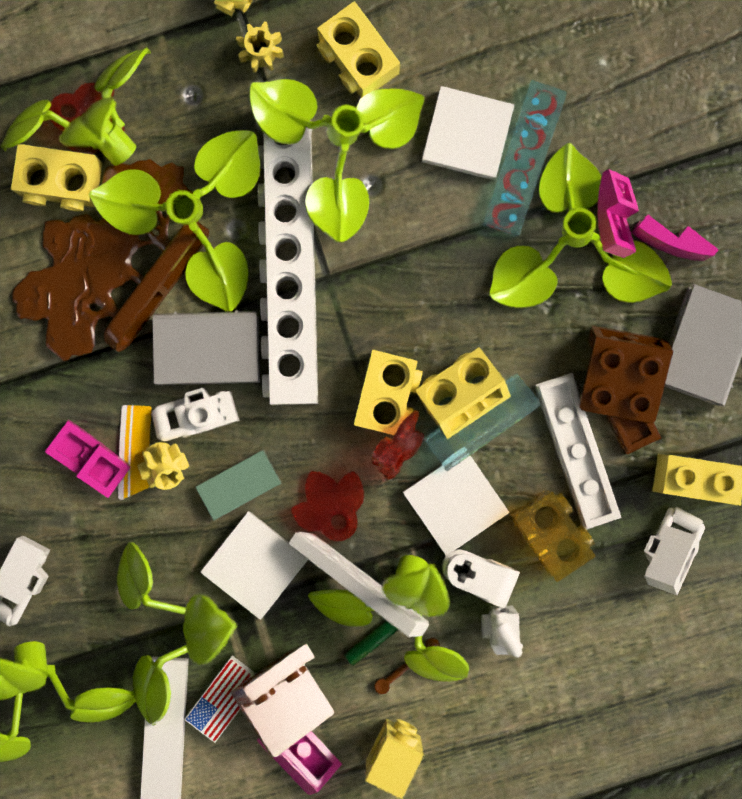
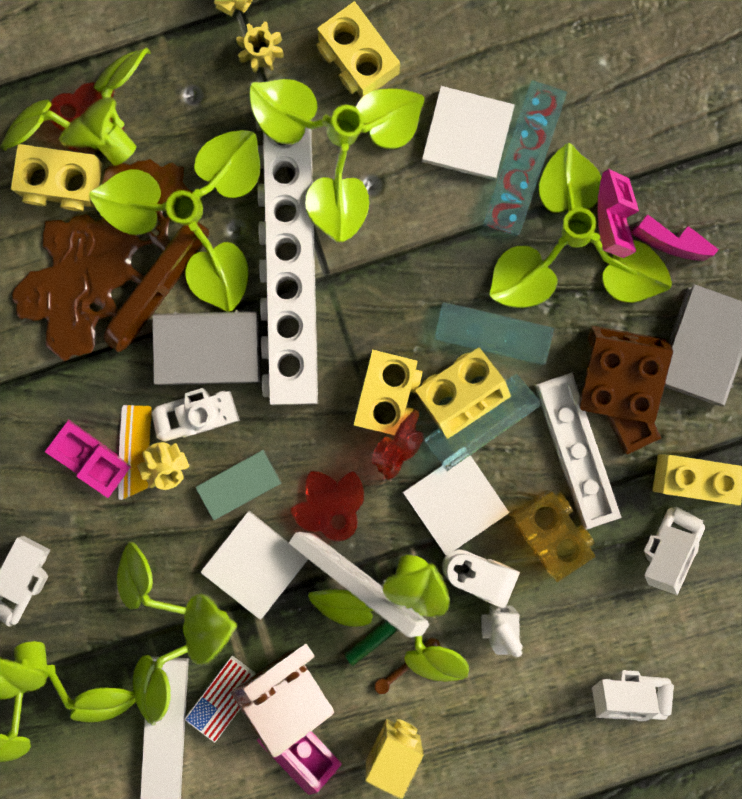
none -> clear light blue tile [434,302,554,366]
none -> white piece [592,670,674,721]

